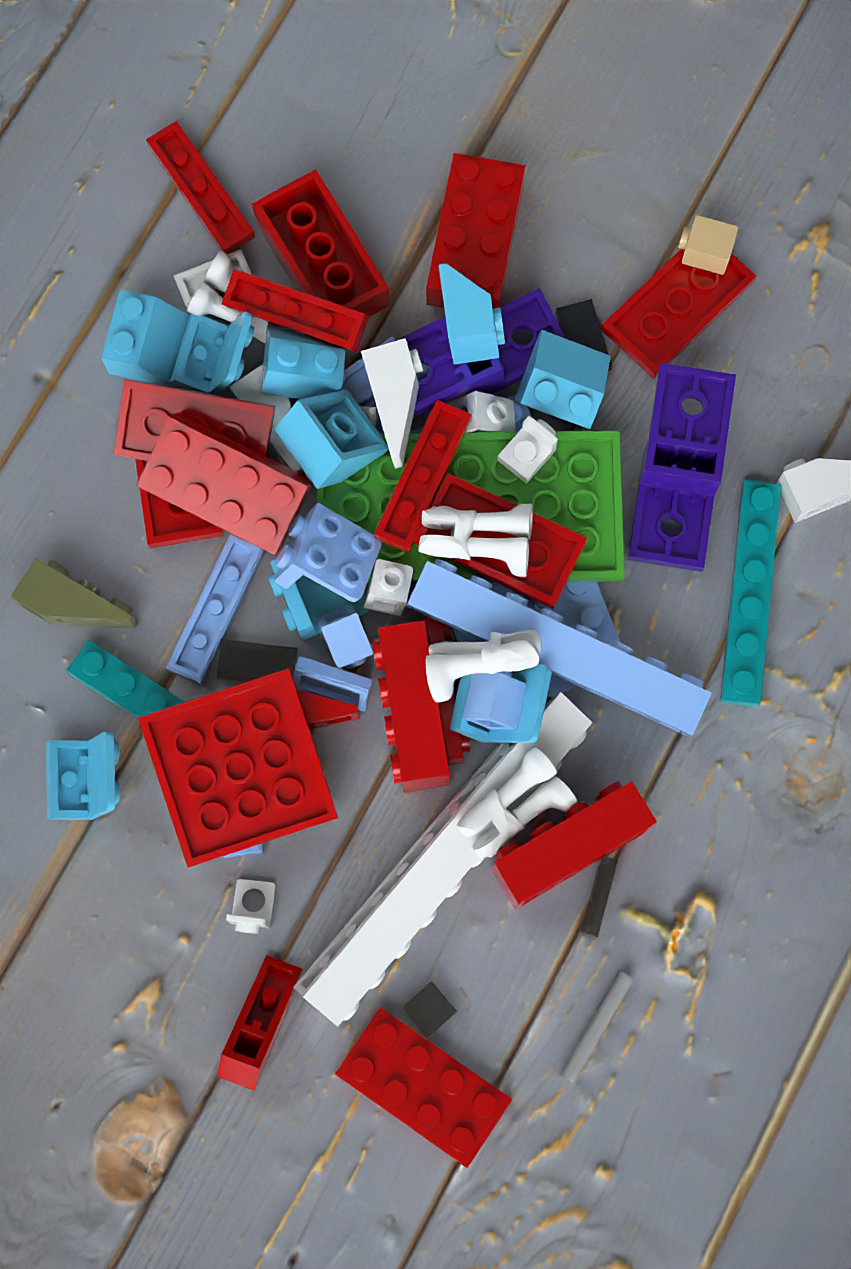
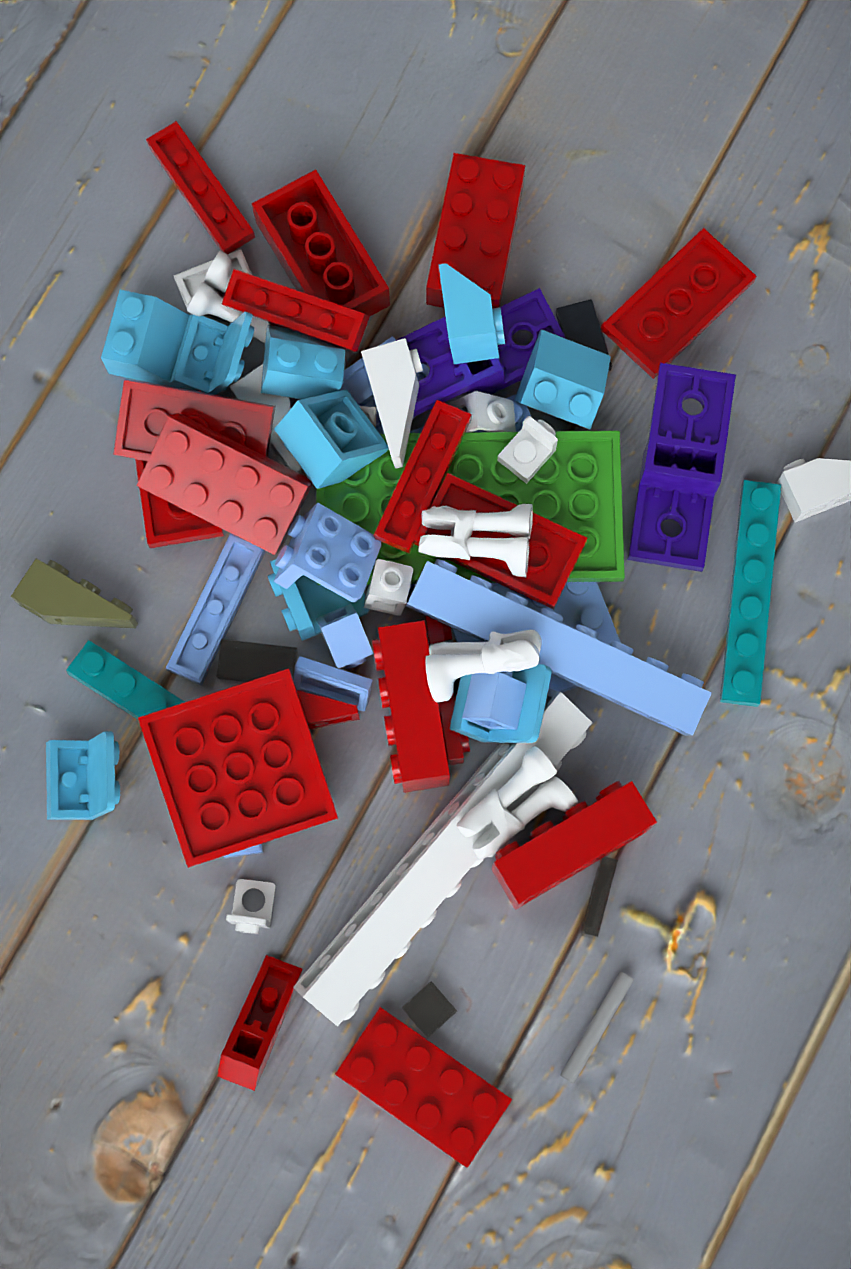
tan brick [678,215,739,275] -> none

